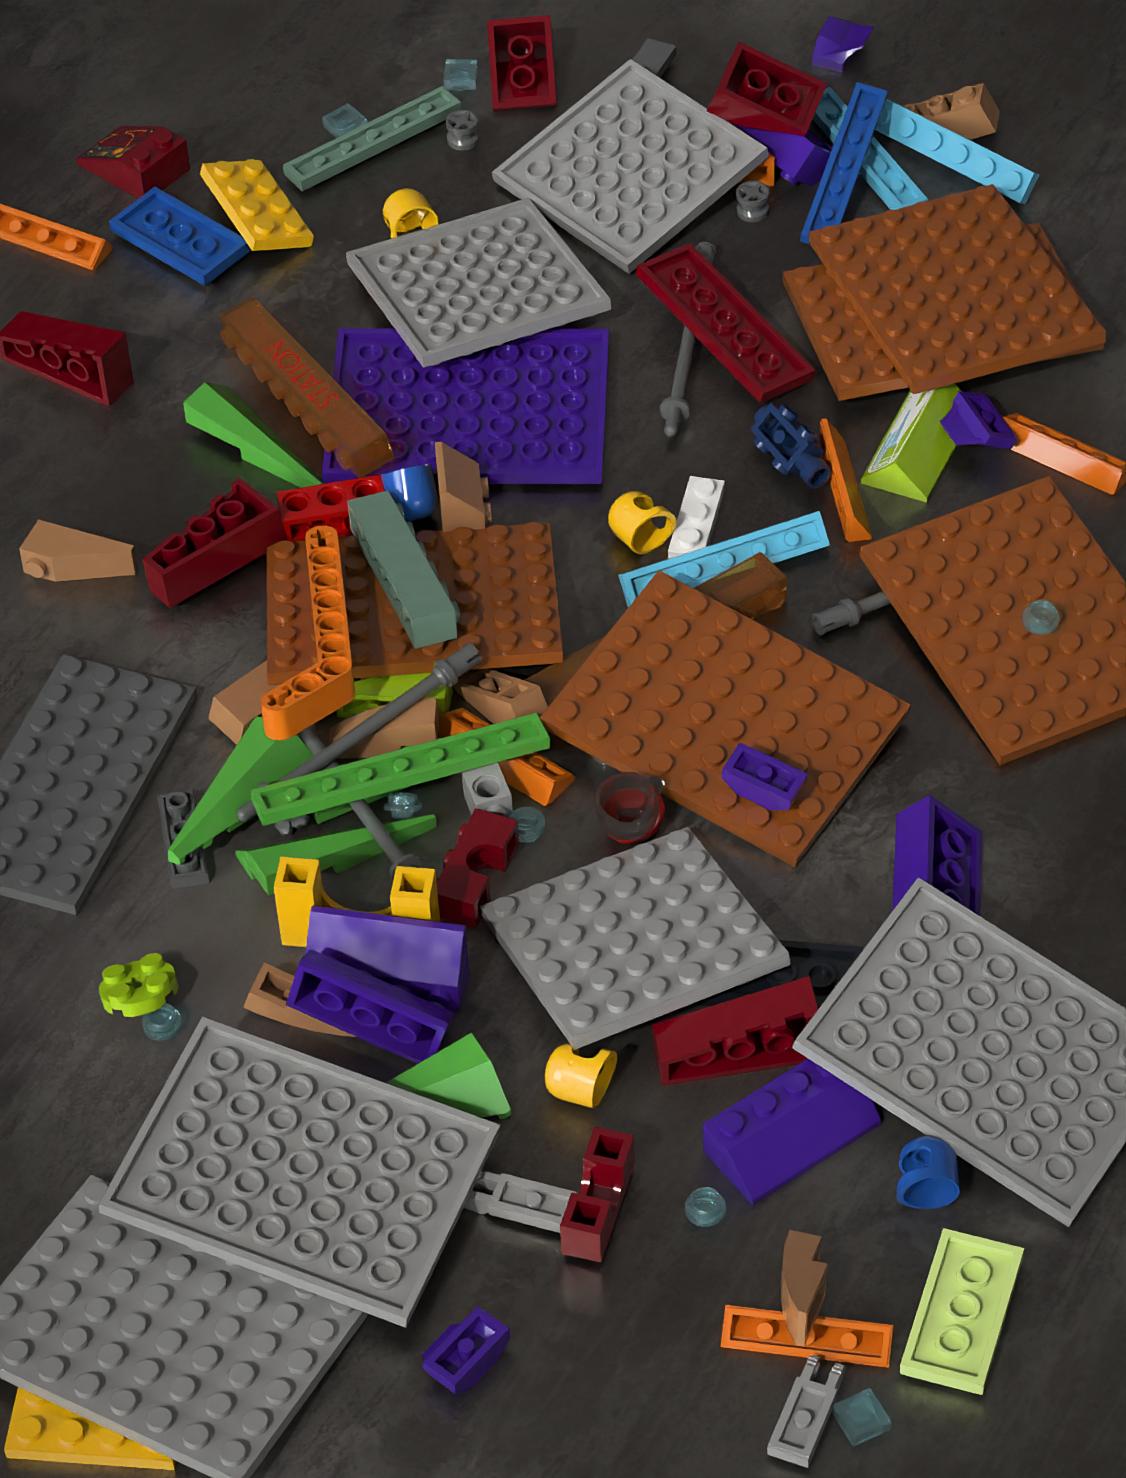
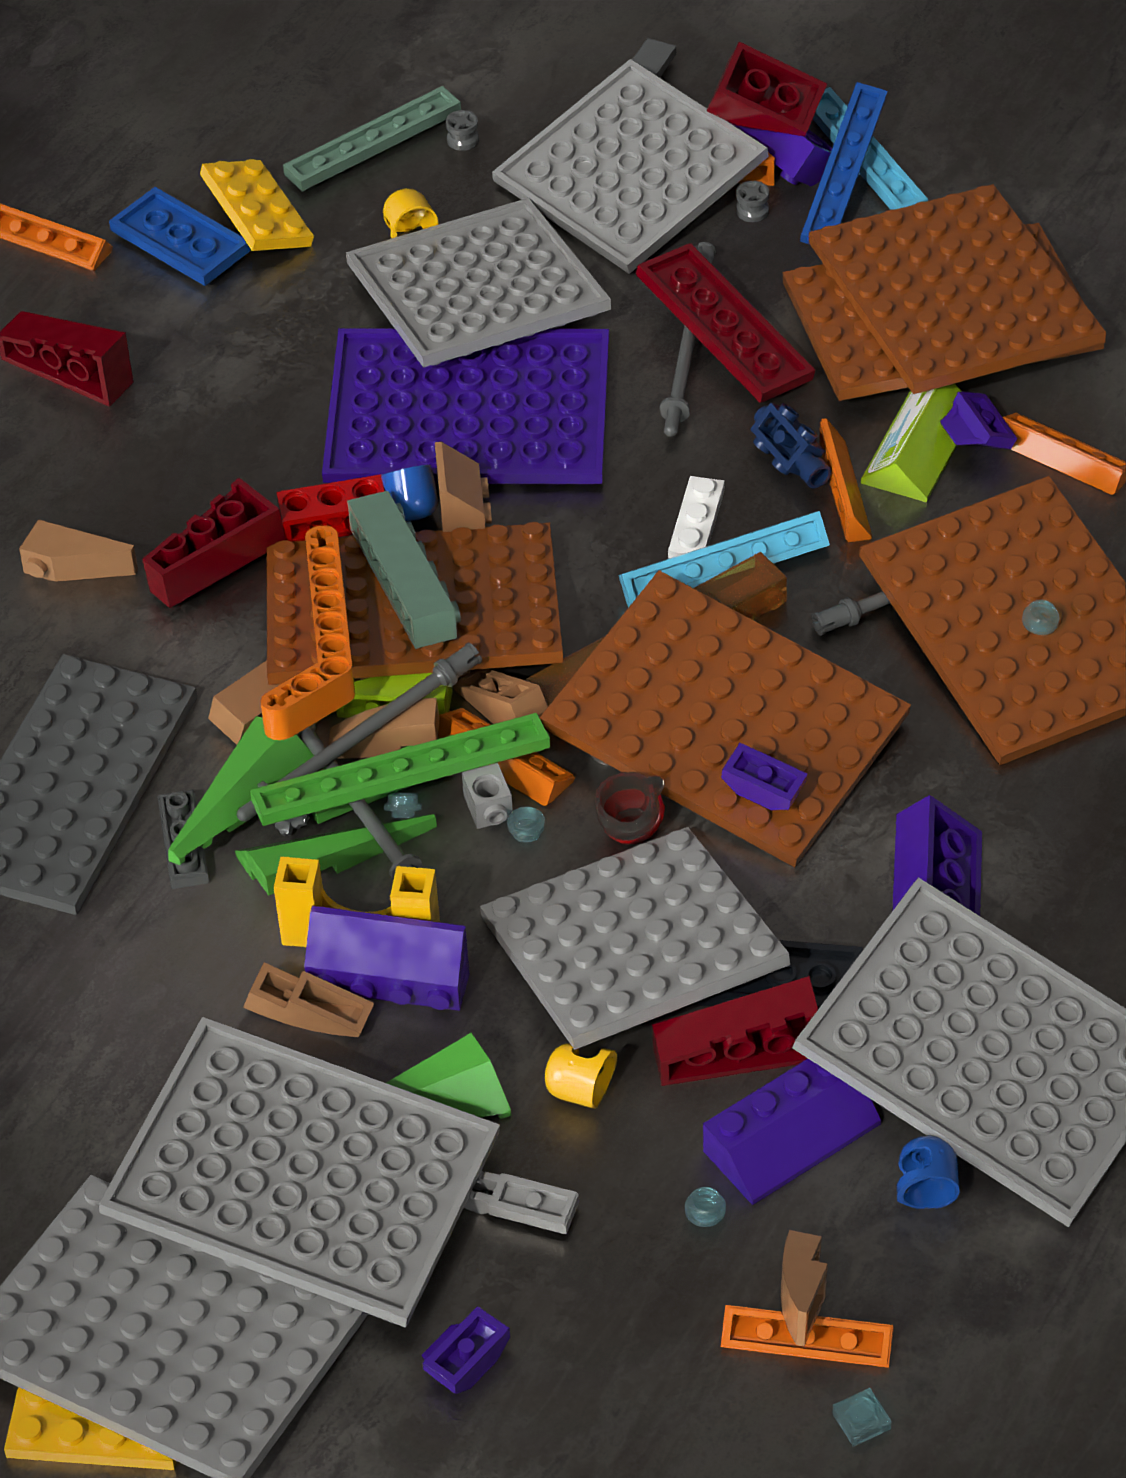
dark red slope [76,125,190,199] -> none
lime plate [99,953,179,1017] -> none
clear light blue plate [142,1004,182,1041] -> none
bright green wedge [183,382,326,488] -> none
clear orange brick [219,296,395,478] -> none
dark purple slope [286,949,455,1064] -> none
clear light blue plate [322,103,368,138] -> none
dark red arch [436,808,519,929] -> none
clear light blue plate [443,59,478,91] -> none
dark red slope [487,15,557,112] -> none
dark red arch [560,1127,635,1262] -> none
yellow helmet [608,491,677,554] -> none
light grey hinge [767,1355,845,1468] -> none
dark purple slope [812,16,874,72] -> none
medium azure plate [875,98,1039,205] -> none
yellowish green plate [900,1228,1024,1395] -> none
medium nougat slope [903,83,1000,140] -> none

